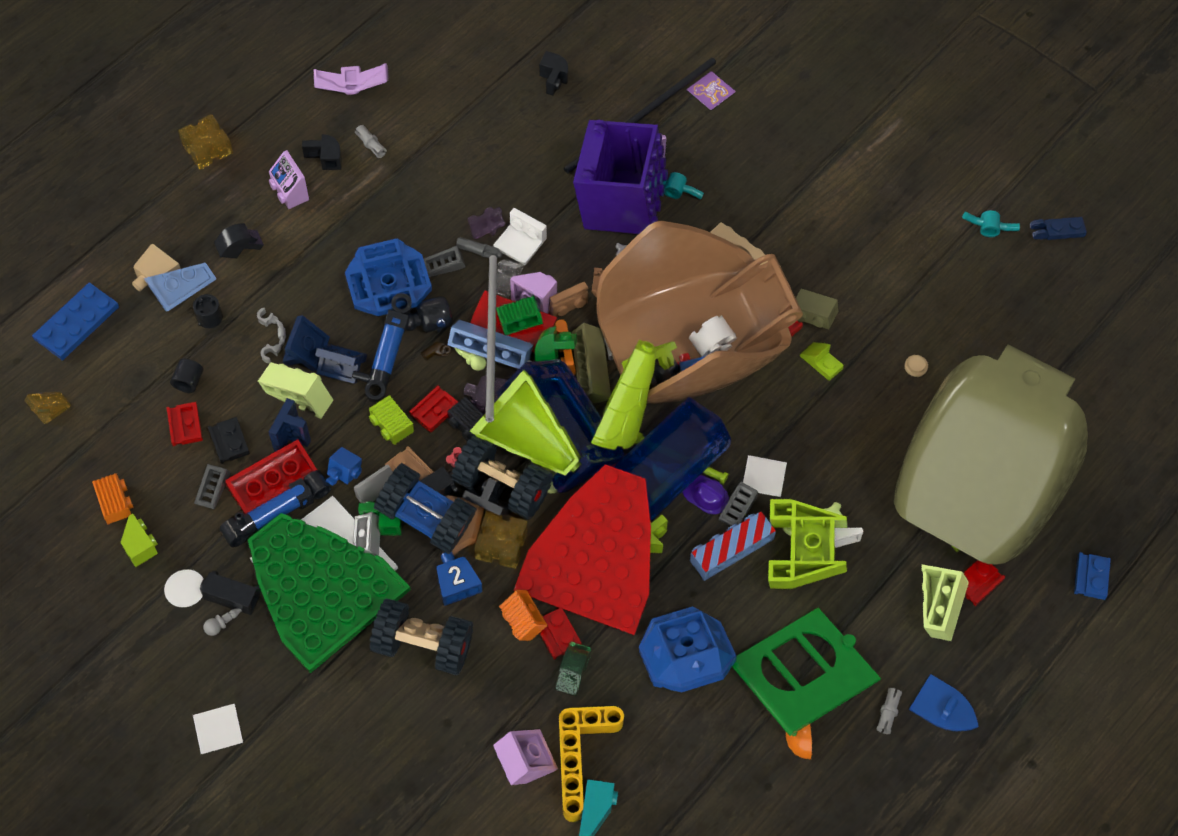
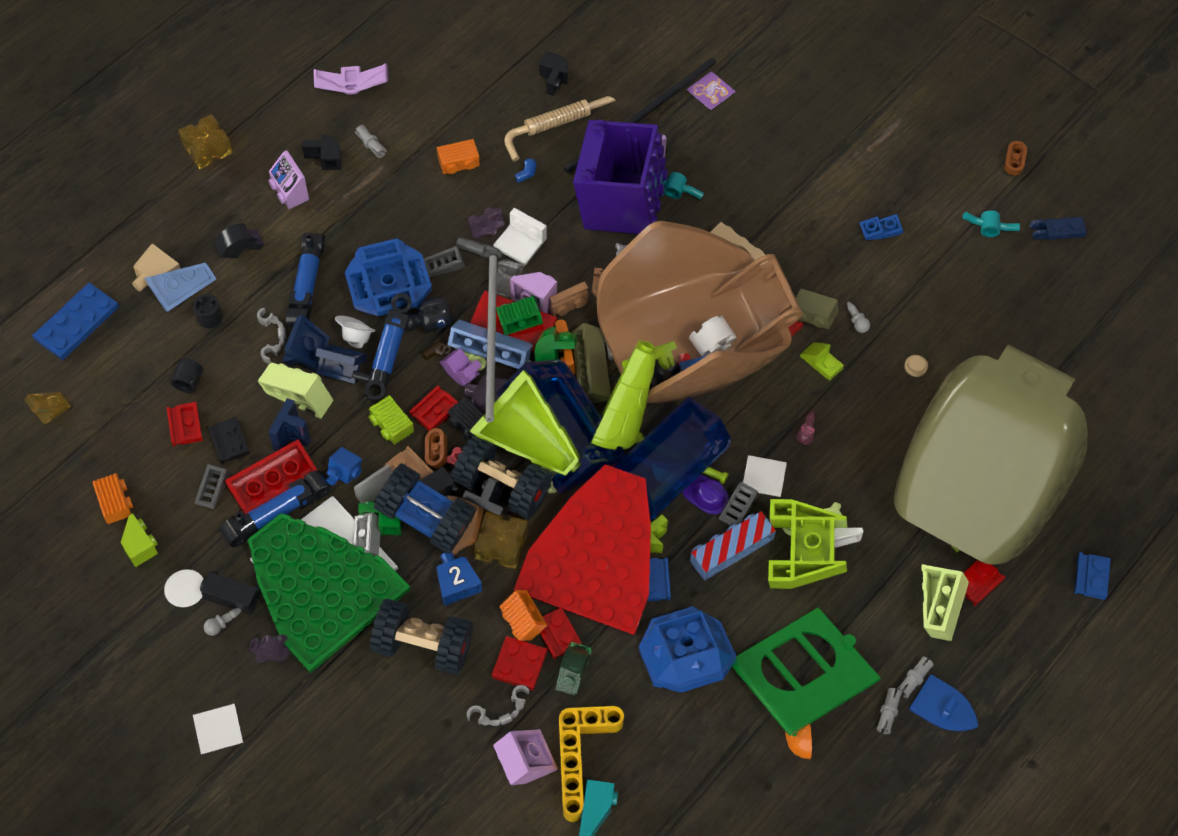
none -> clear purple hips [249,634,289,663]
none -> piece [286,233,325,327]
none -> white piece [335,316,375,349]
none -> dark orange plate [425,428,447,469]
none -> orange brick [437,139,480,174]
none -> medium lavender brick [439,348,482,386]
none -> light grey piece [467,685,529,726]
none -> red plate [492,636,547,691]
none -> tan piece [504,96,616,162]
none -> blue arm [515,158,537,183]
none -> blue plate [648,558,671,601]
none -> clear pink bar [797,410,815,444]
none -> light grey bar [847,302,870,333]
none -> blue slope [859,214,903,240]
none -> light grey pin [896,657,934,698]
none -> dark orange plate [1004,141,1027,175]

